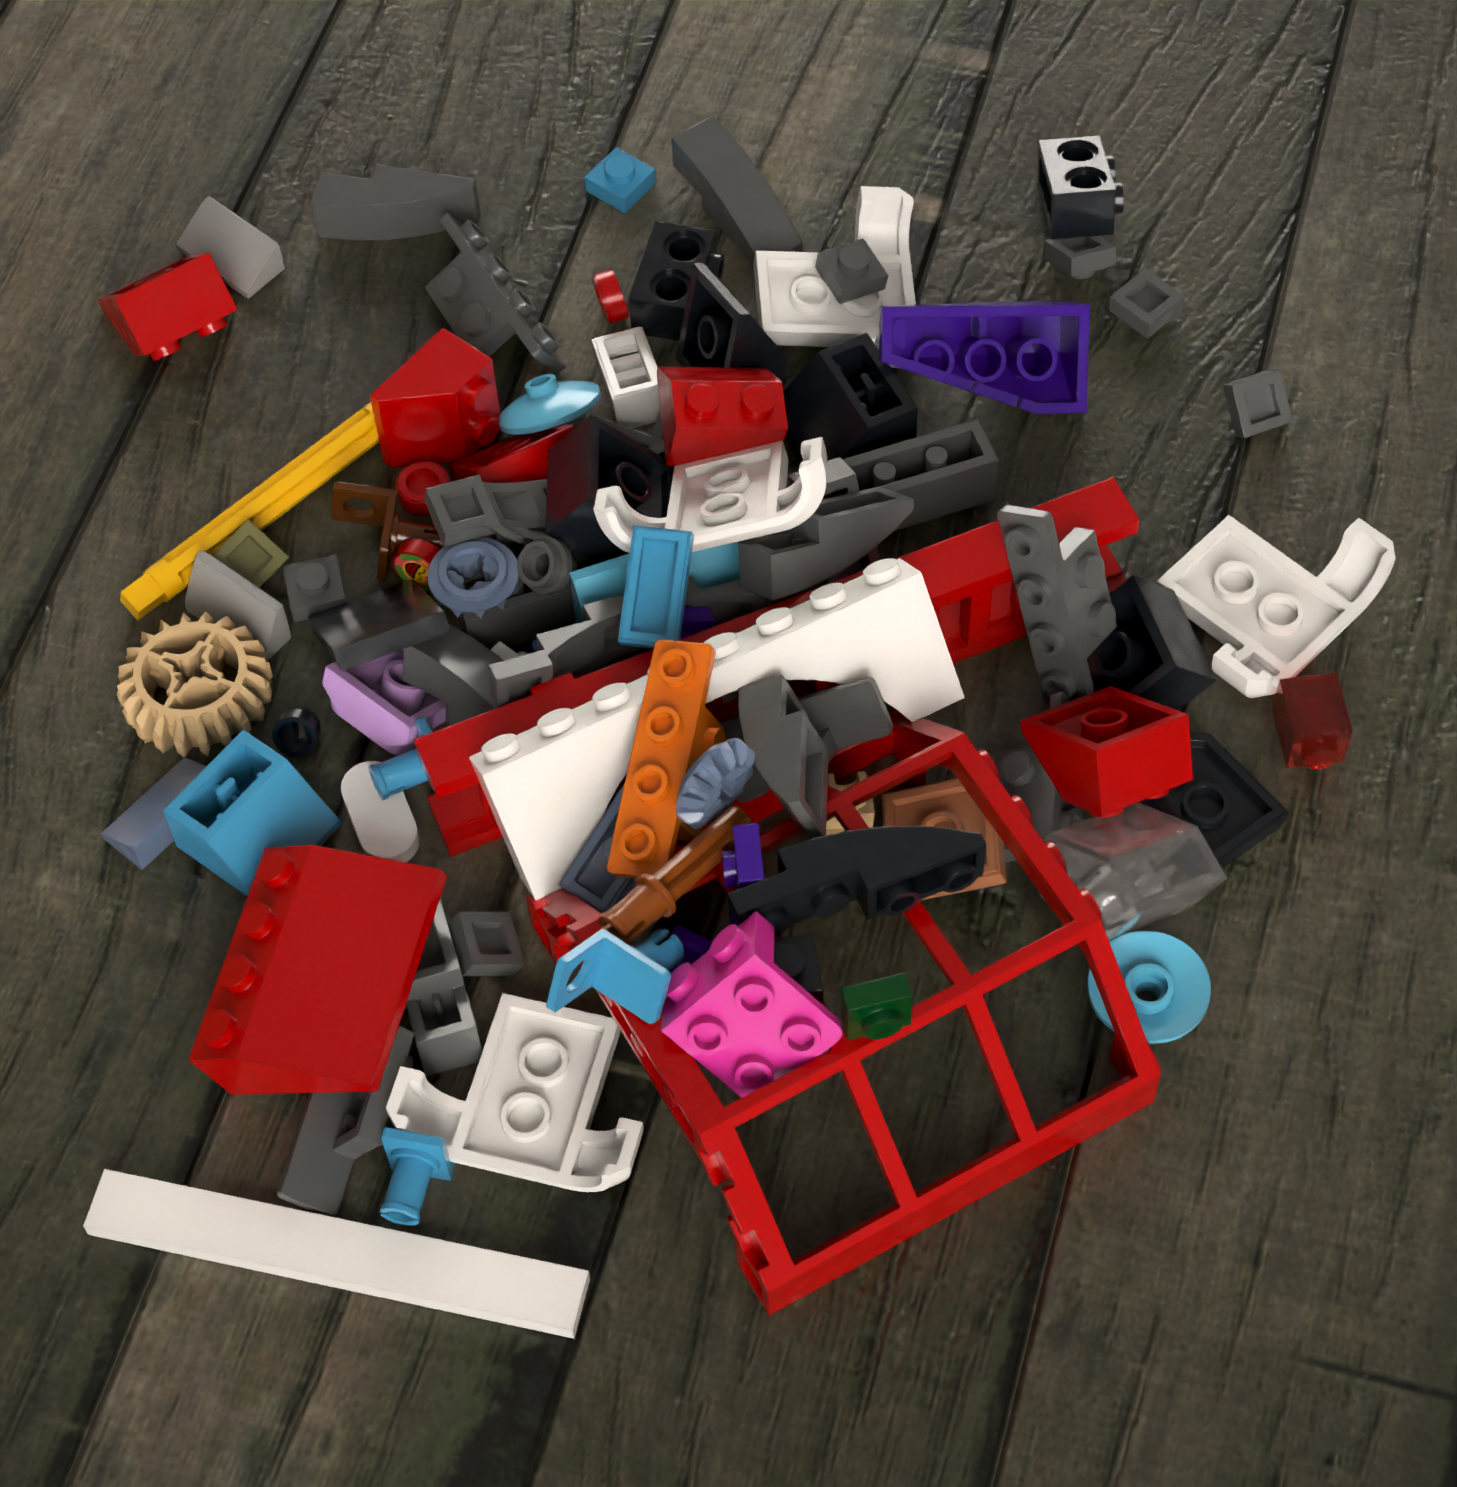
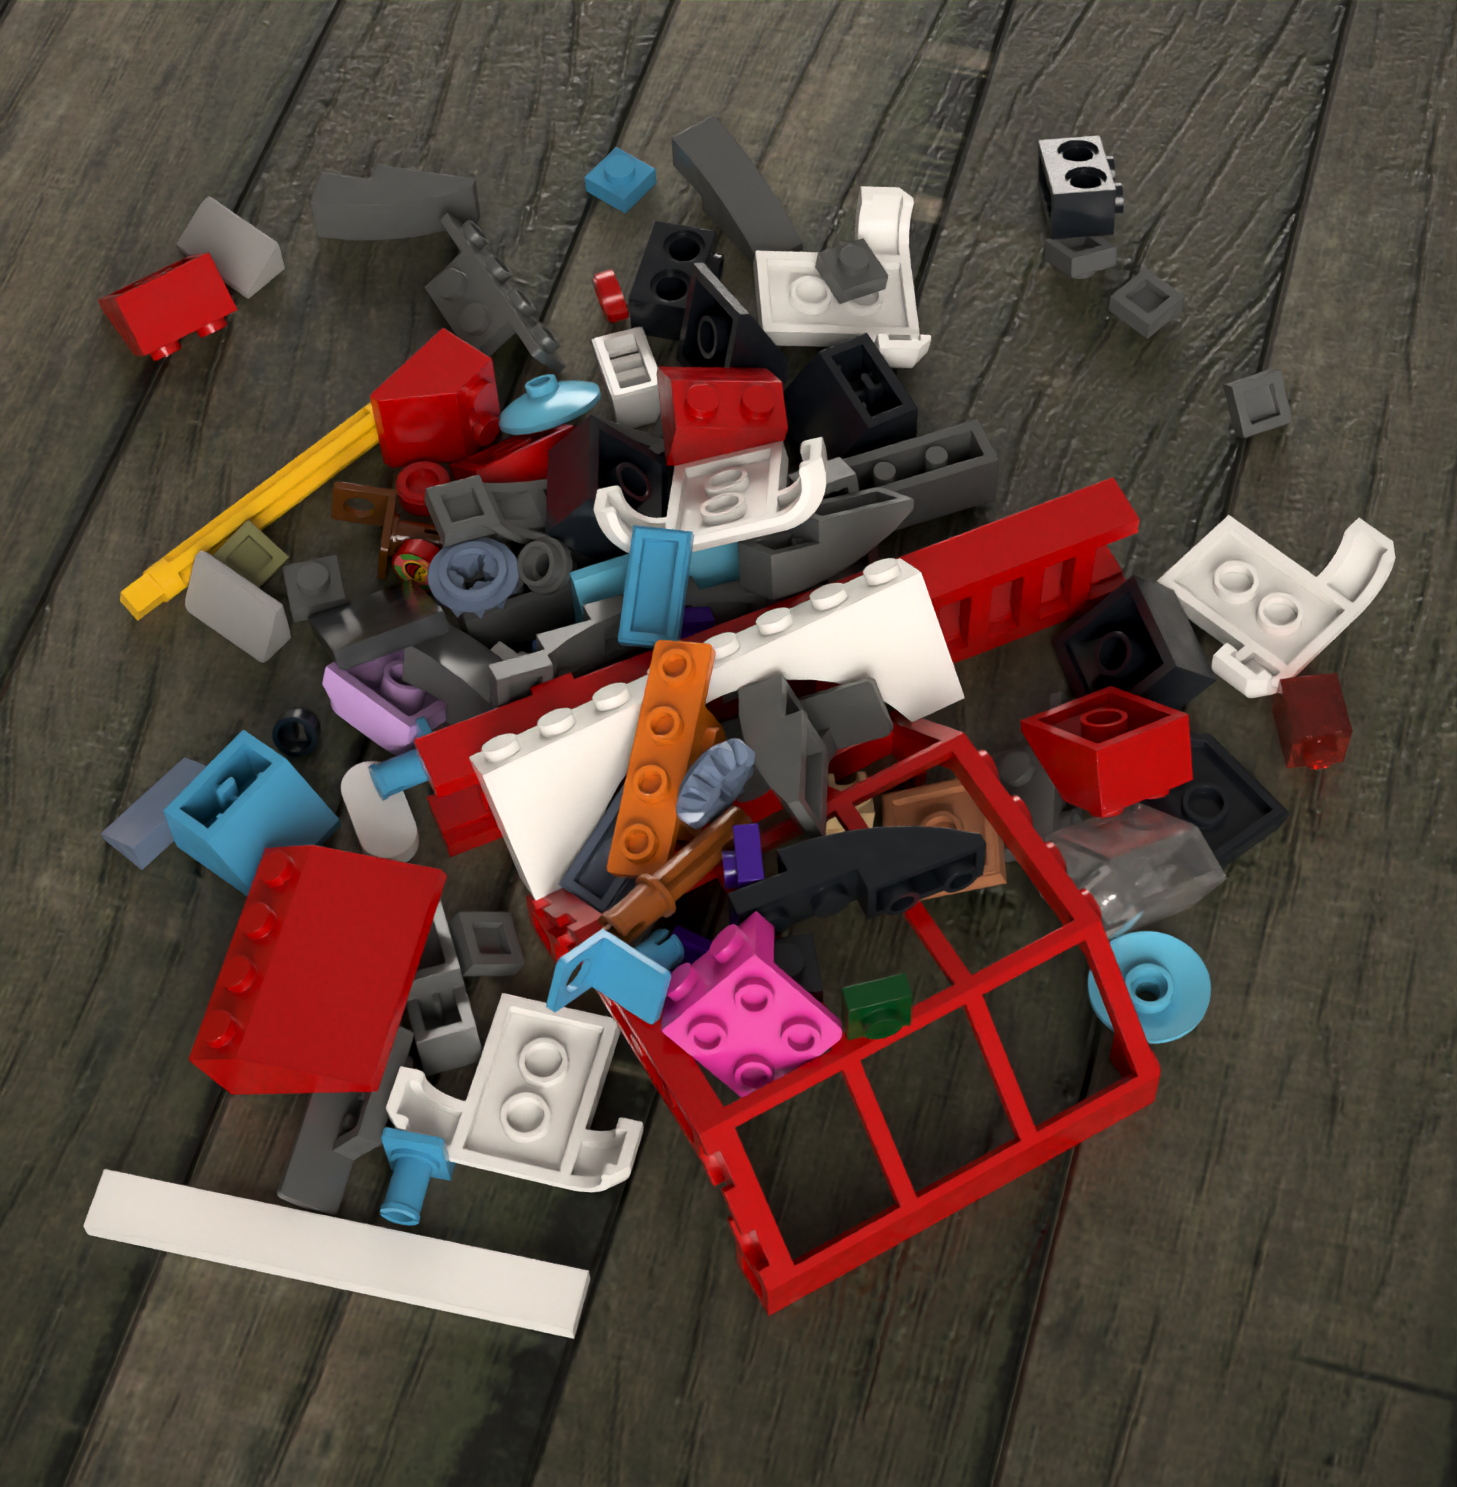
tan gear [117,611,273,758] -> none
dark purple wedge [879,301,1090,414] -> none
dark grey bracket [997,505,1117,703] -> none

